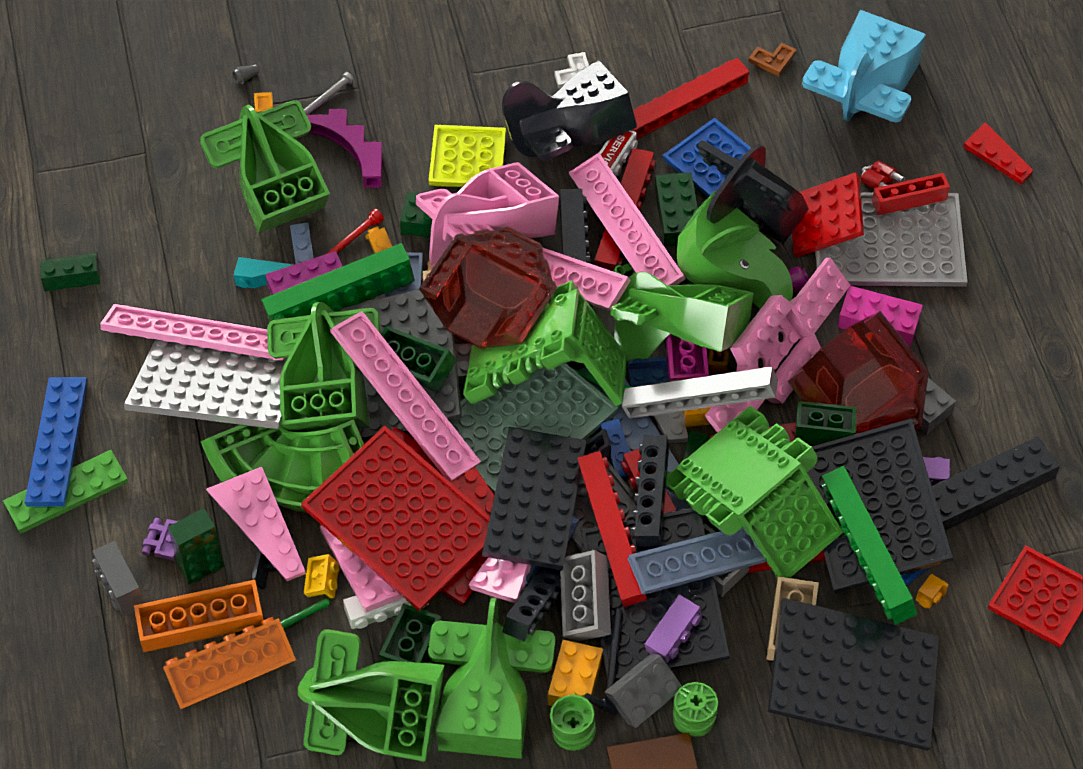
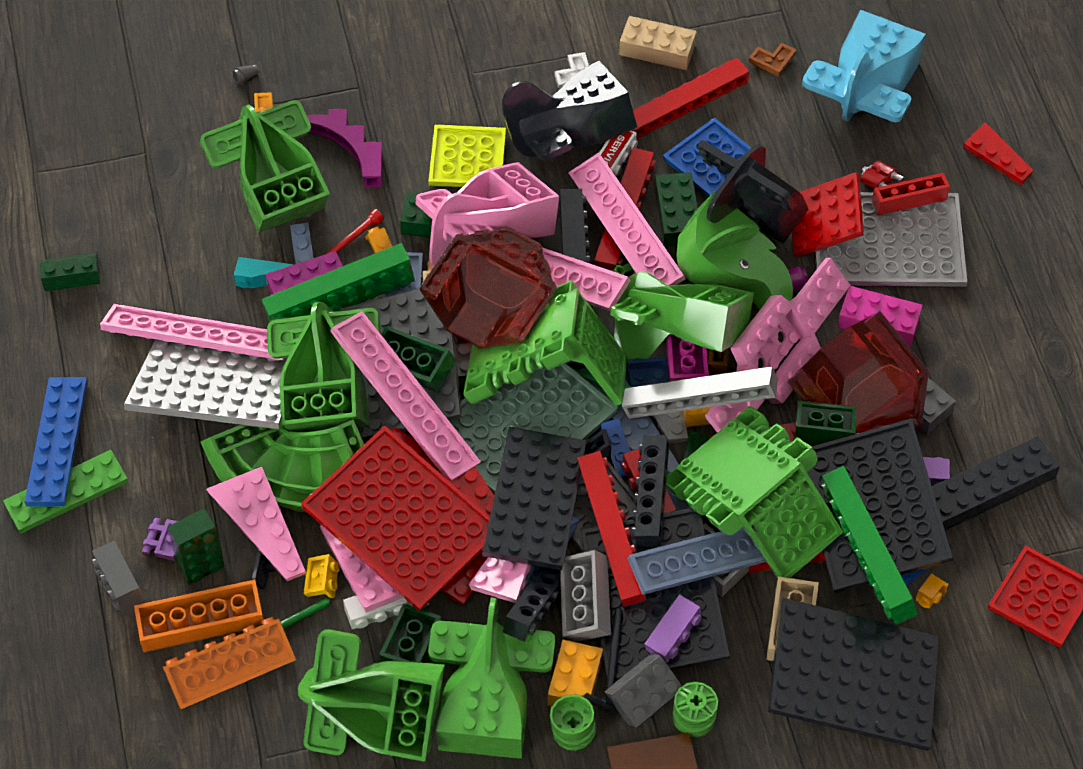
light grey bar [304,72,354,115] -> none
none -> tan brick [619,16,696,70]

